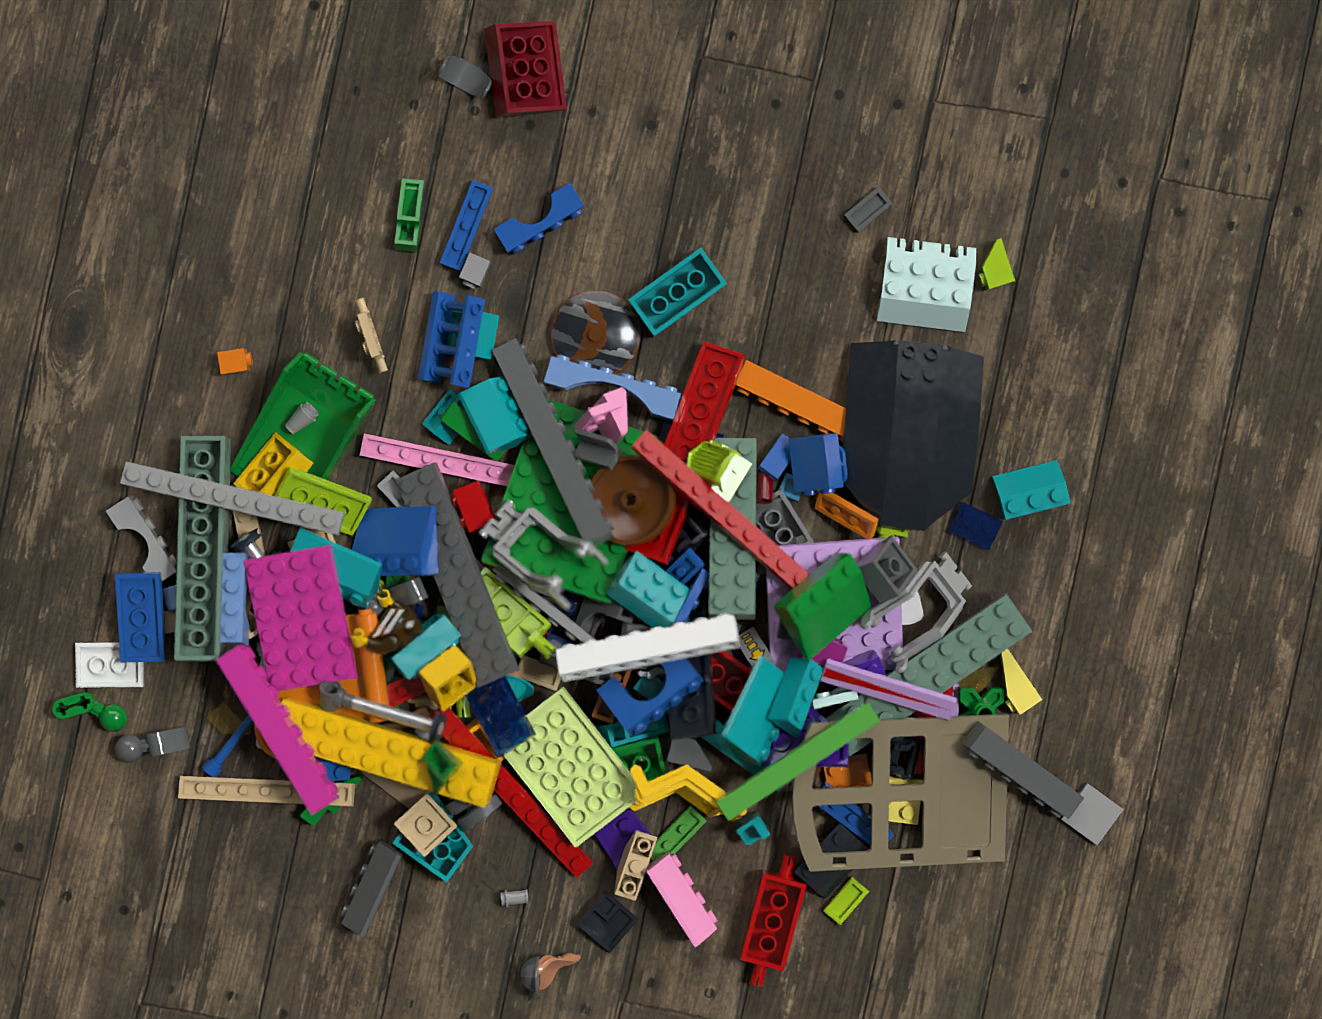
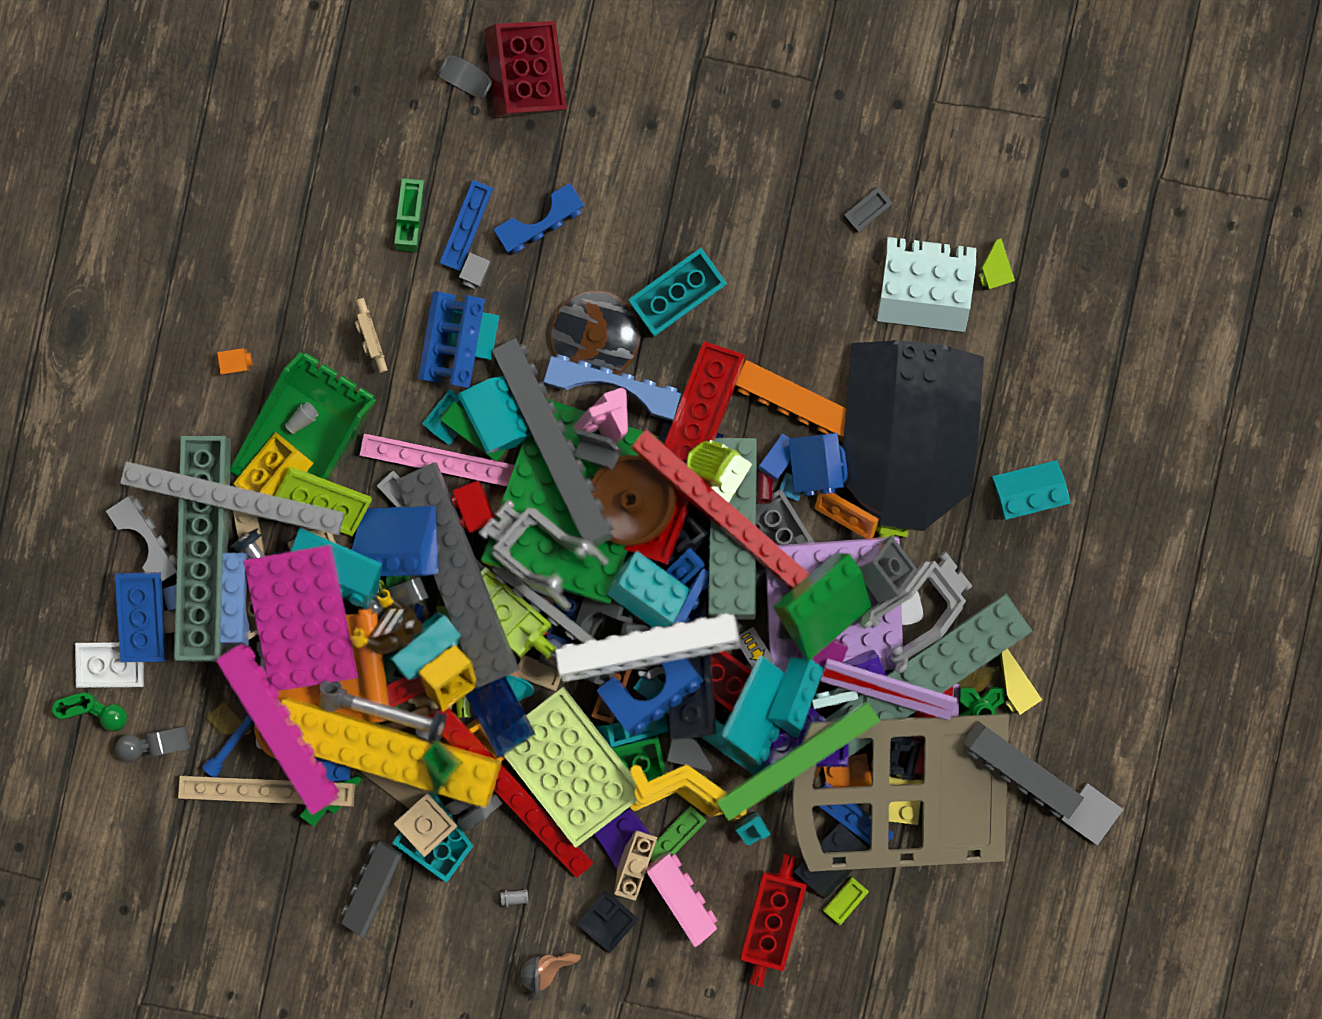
clear blue plate [949,502,1003,550] -> none

